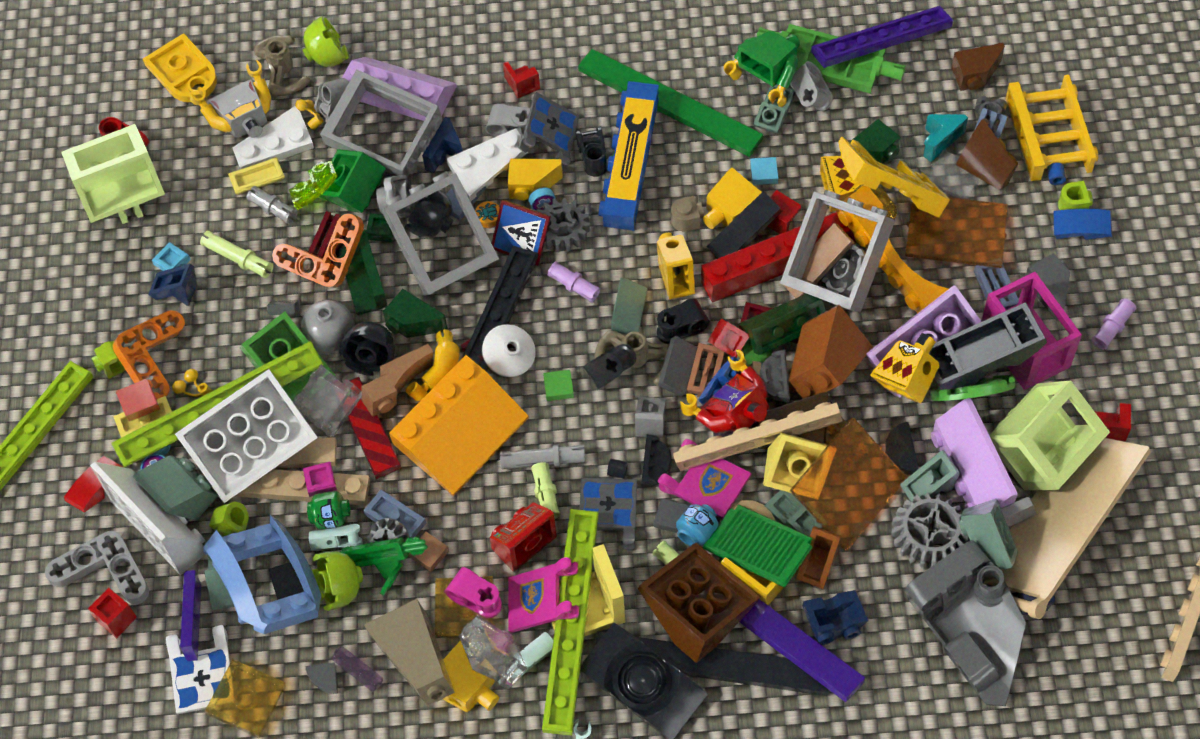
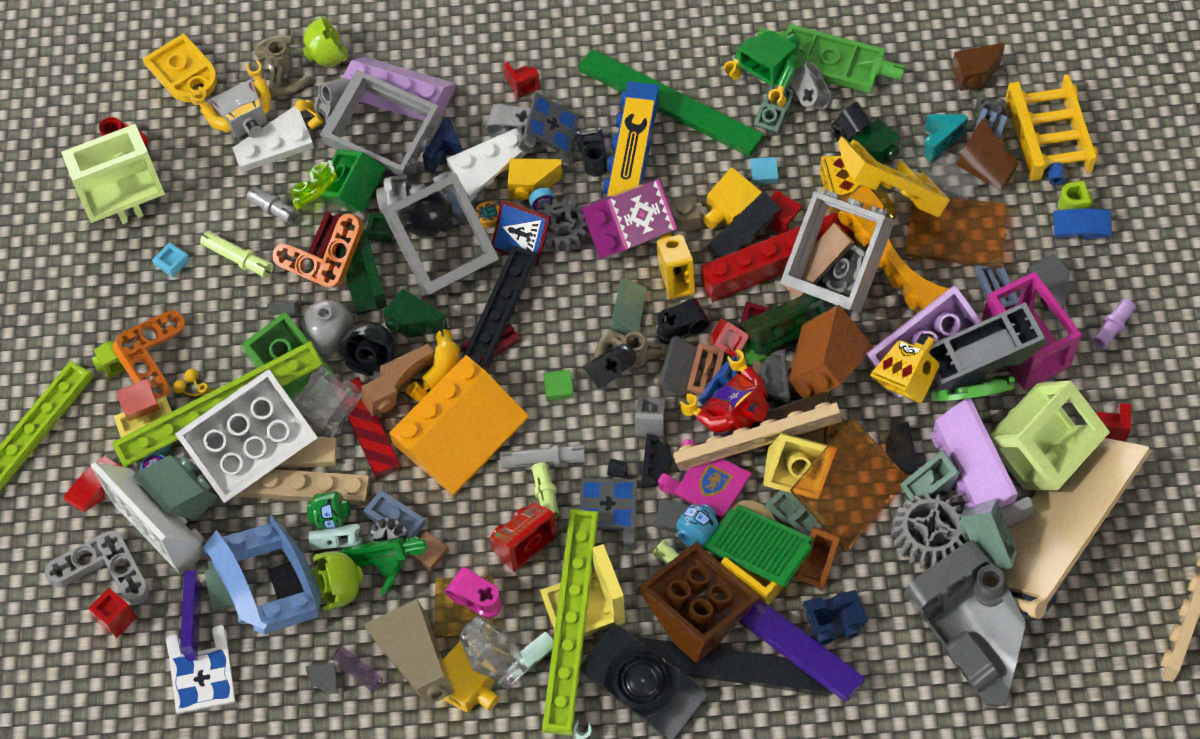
dark blue slope [148,263,197,306] -> none
clear yellow tile [205,659,286,738] -> none
lime plate [209,502,249,537] -> none
light yellow tile [228,157,285,195] -> none
dark pink tile [303,462,337,497] -> none
white dish [482,324,535,377] -> none
dark pink flag [508,557,579,633] -> none
lavender pin [547,261,601,303] -> none
dark purple tile [811,6,953,68] -> none
none -> magenta slope [582,178,678,259]
none -> black piece [830,101,872,141]

